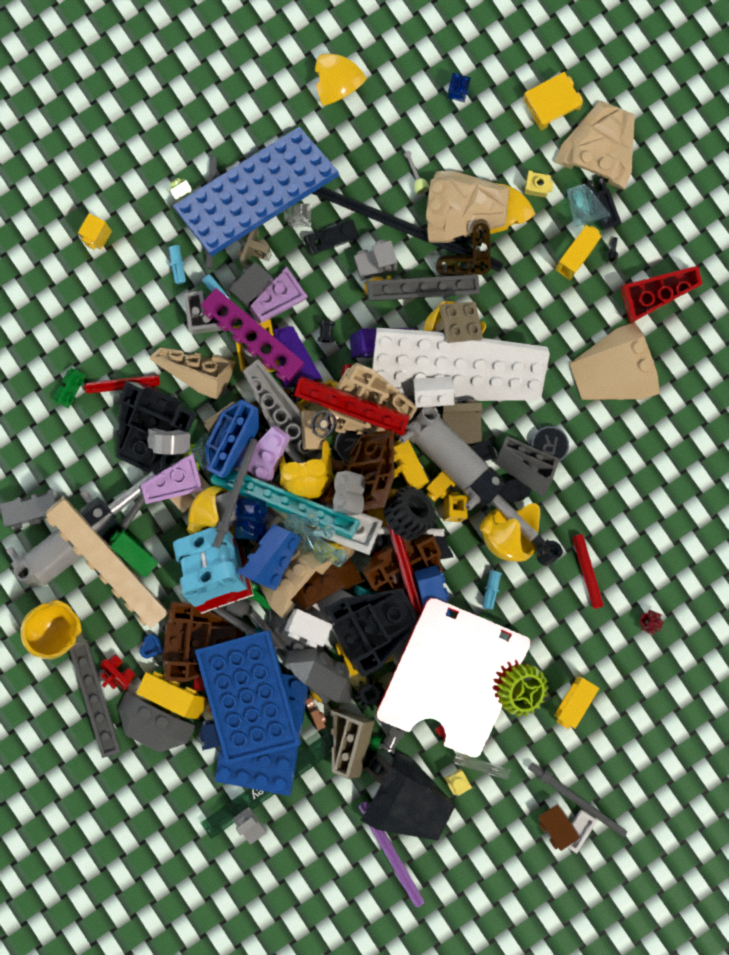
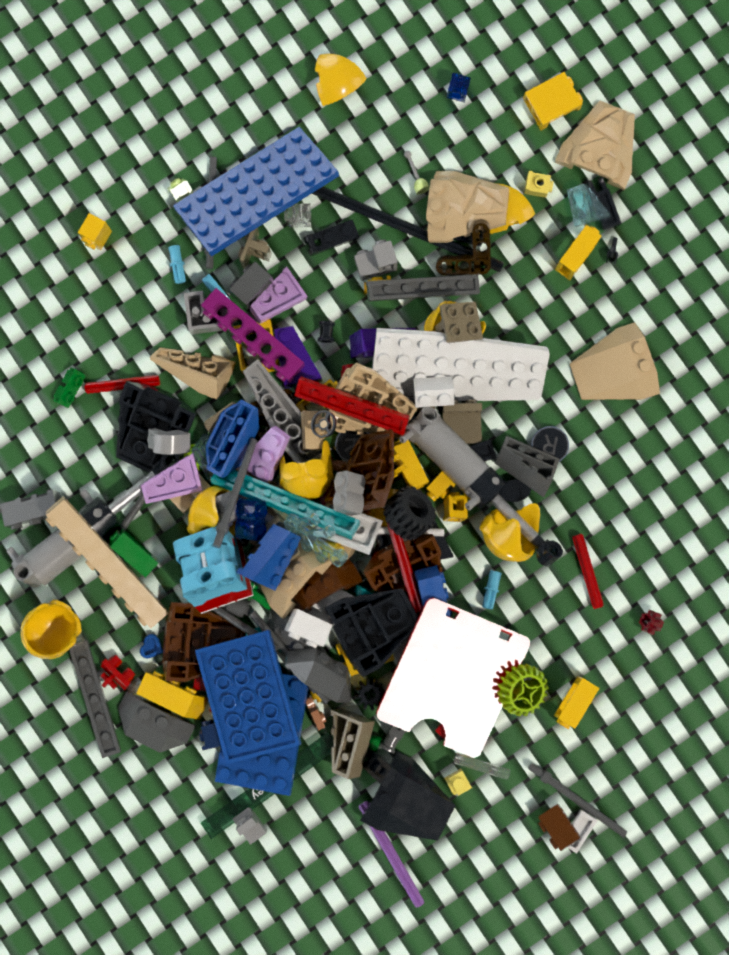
red wedge [620,266,703,323] -> none

